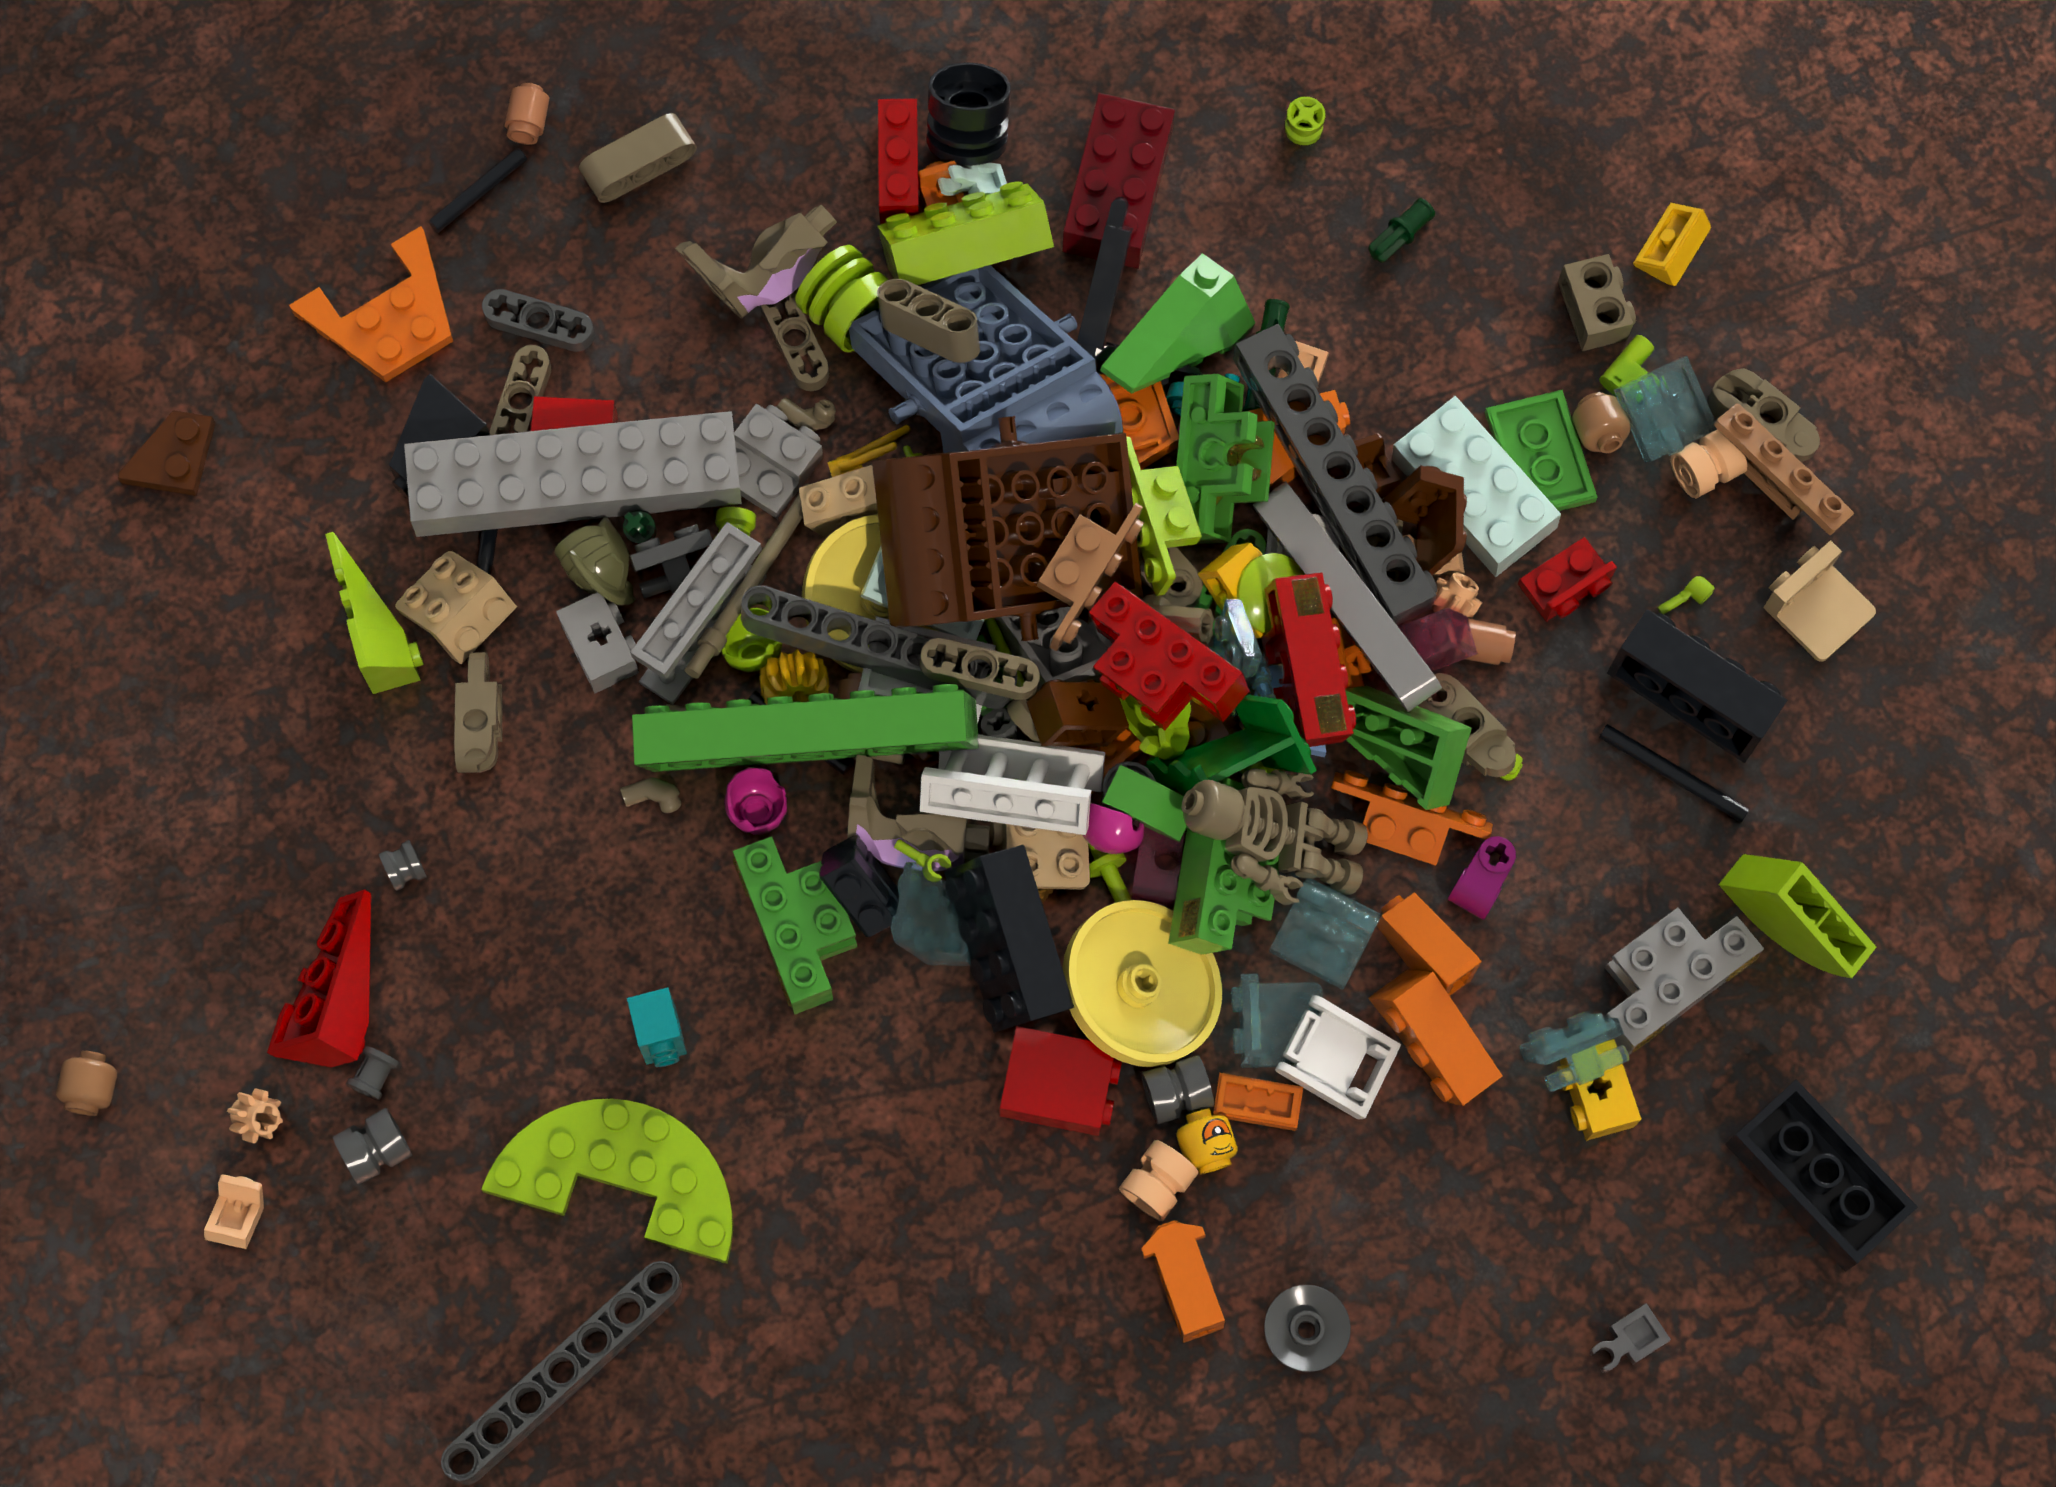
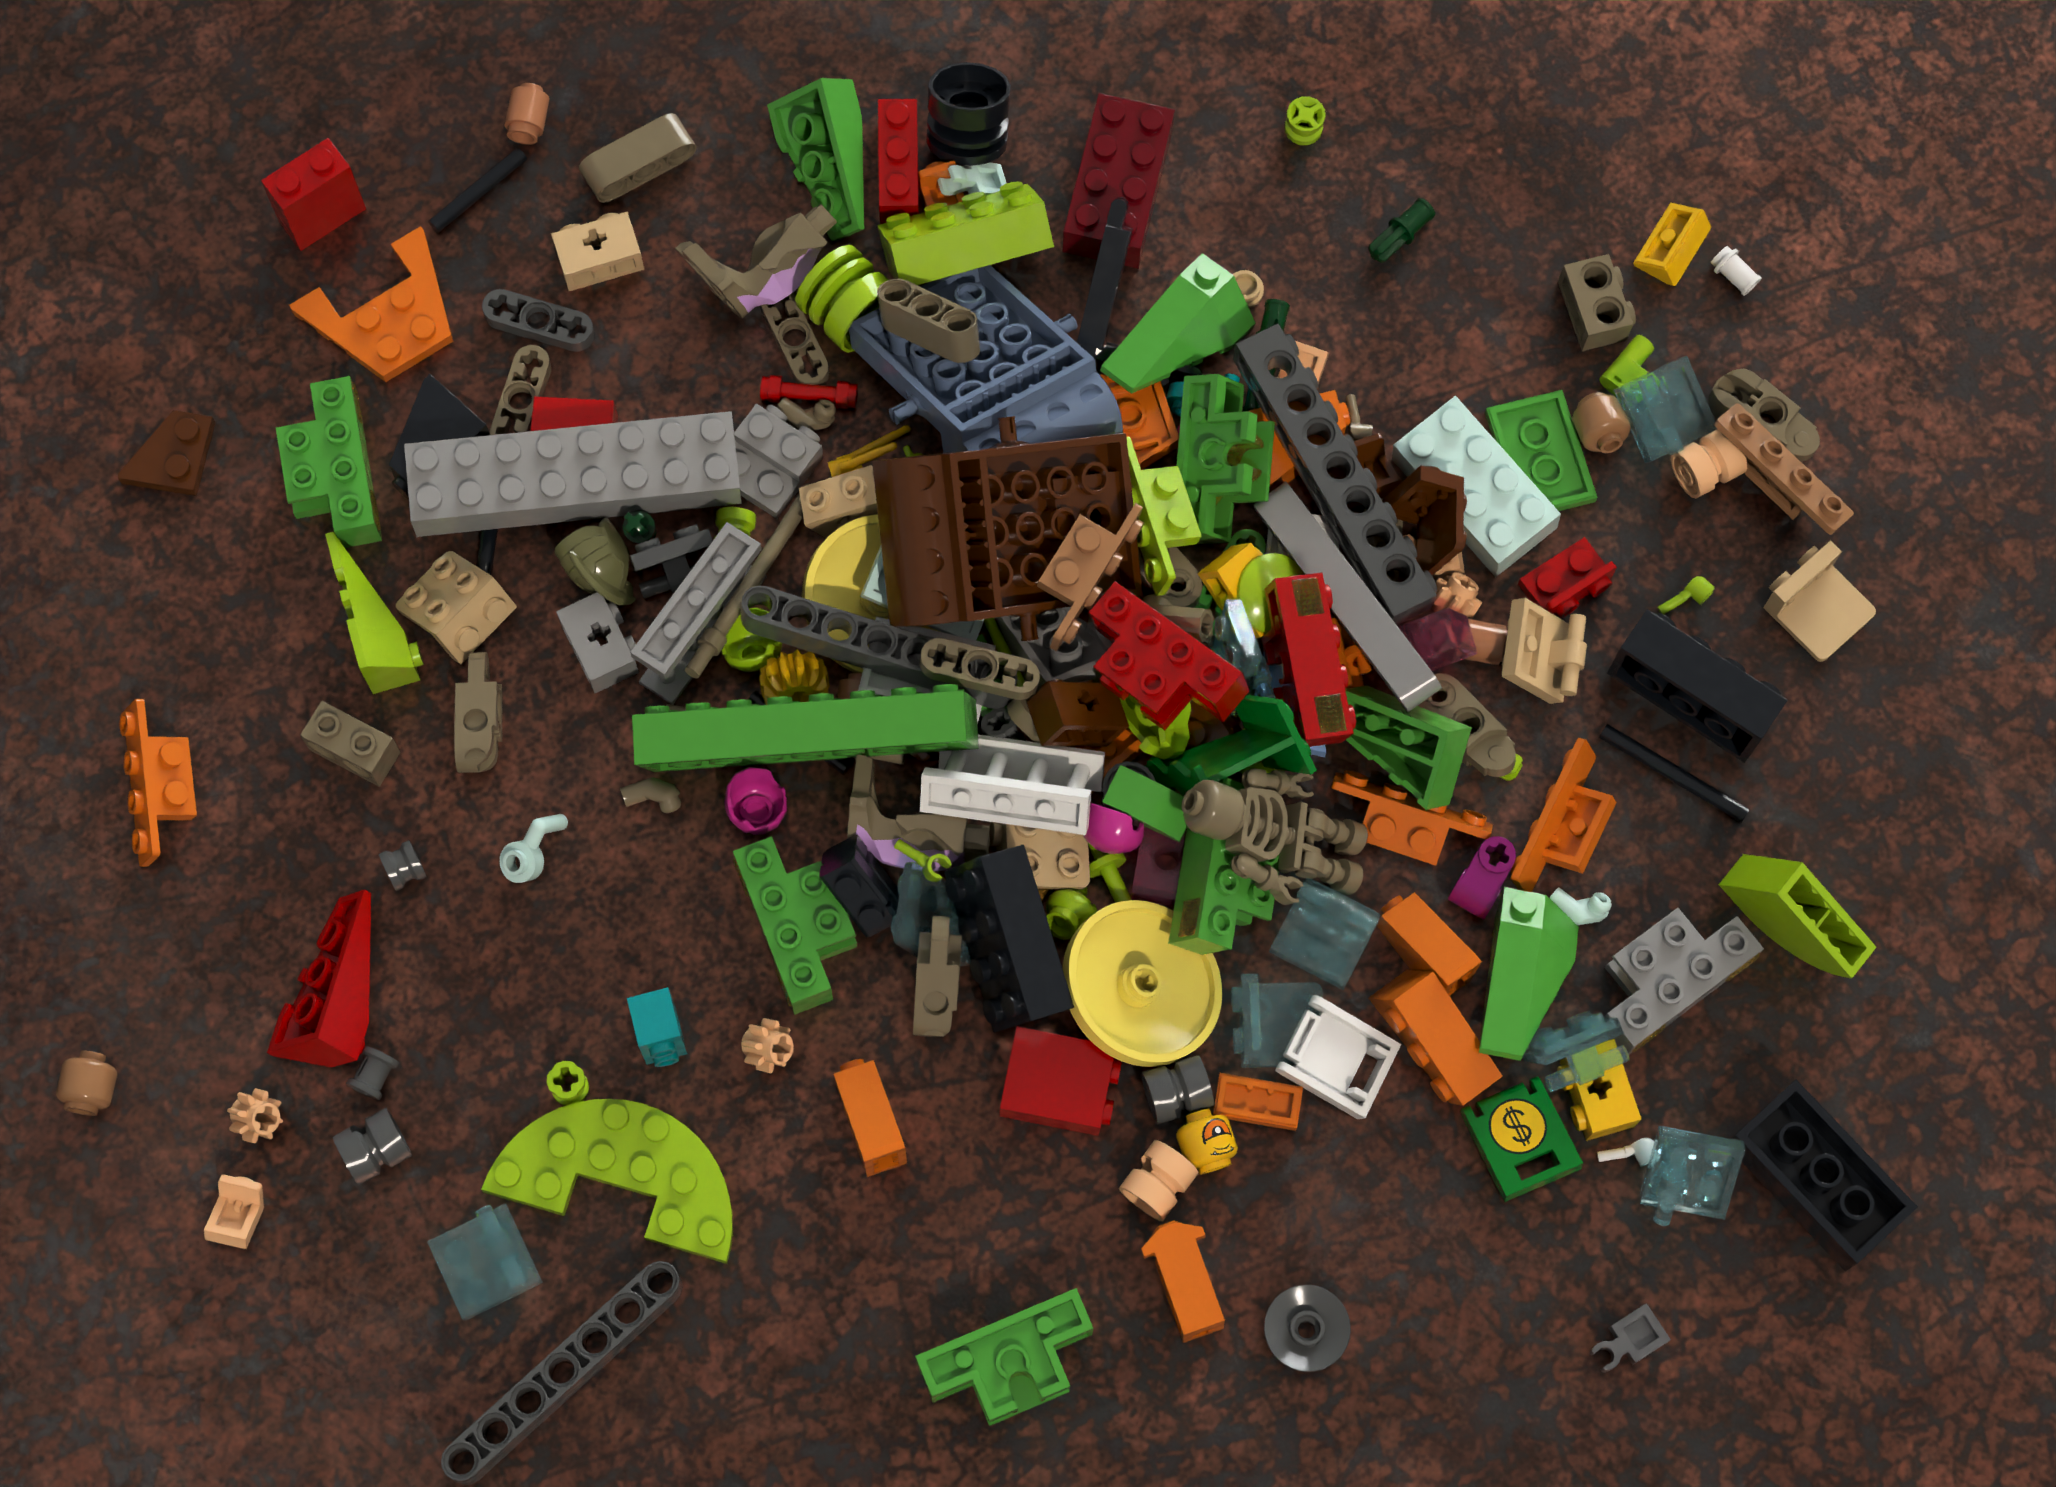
none -> orange bracket [119,699,197,867]
none -> red brick [261,138,366,251]
none -> bright green piece [276,376,382,548]
none -> dark tan brick [300,701,401,787]
none -> clear light blue plate [427,1203,543,1321]
none -> light aqua plate [499,814,568,883]
none -> lime bush [547,1061,589,1106]
none -> tan brick [551,212,644,291]
none -> light nougat gear [741,1018,794,1073]
none -> red bar [760,375,858,409]
none -> bright green wedge [767,78,864,241]
none -> orange slope [833,1059,907,1177]
none -> dark tan piece [913,916,962,1037]
none -> bright green piece [915,1288,1094,1426]
none -> lime animal [1046,887,1098,940]
none -> tan plate [1232,270,1264,309]
none -> dark tan hand [1346,394,1373,441]
none -> green container [1460,1076,1583,1202]
none -> bright green wedge [1479,887,1579,1061]
none -> tan plate [1502,598,1587,704]
none -> orange bracket [1511,738,1617,892]
none -> light aqua arm [1550,887,1612,925]
none -> white hand [1597,1138,1660,1167]
none -> clear light blue plate [1640,1126,1745,1226]
none -> white pin [1711,246,1762,296]

